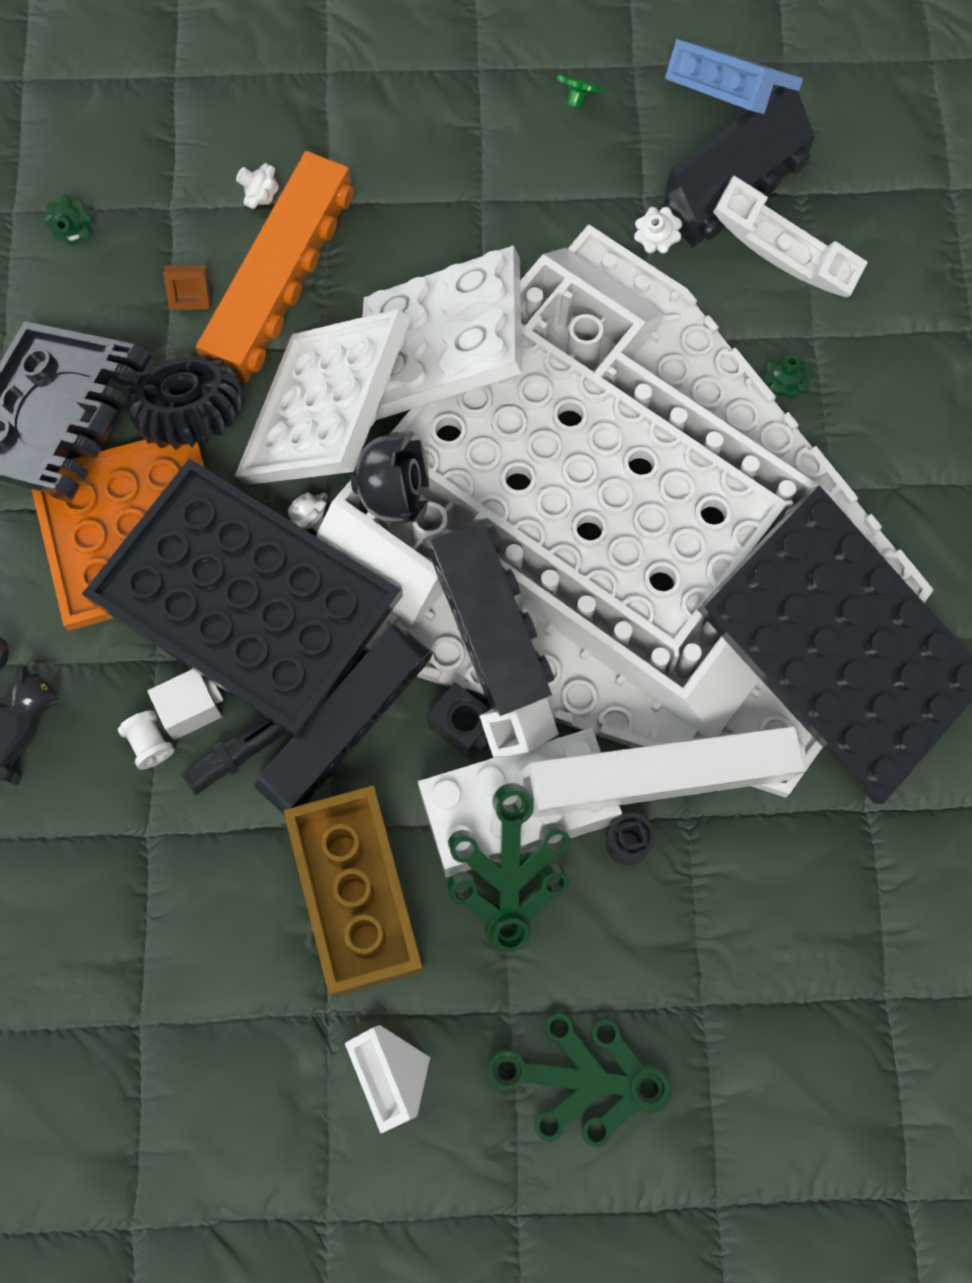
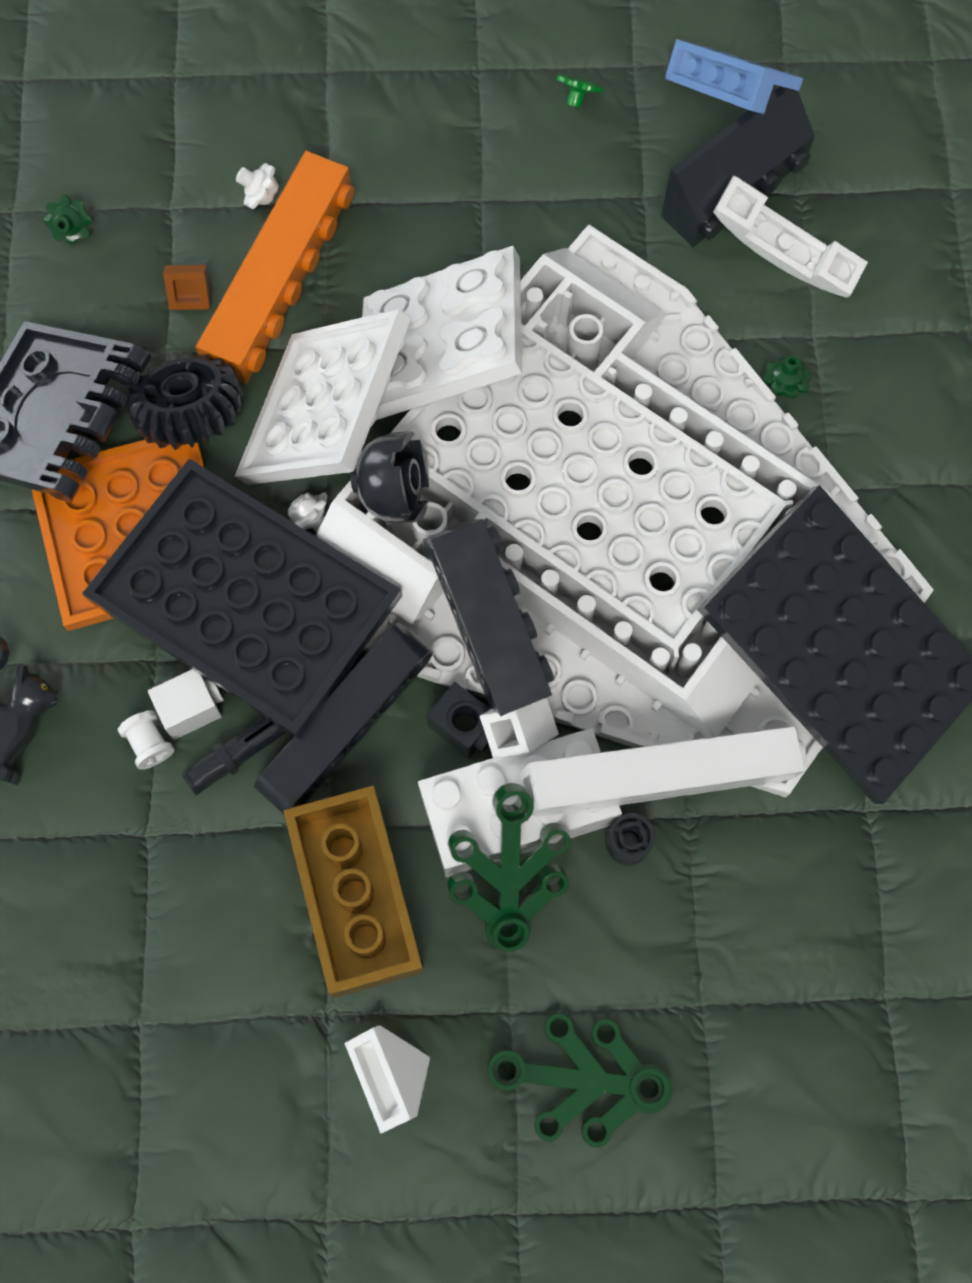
white plant [634,207,682,254] -> none

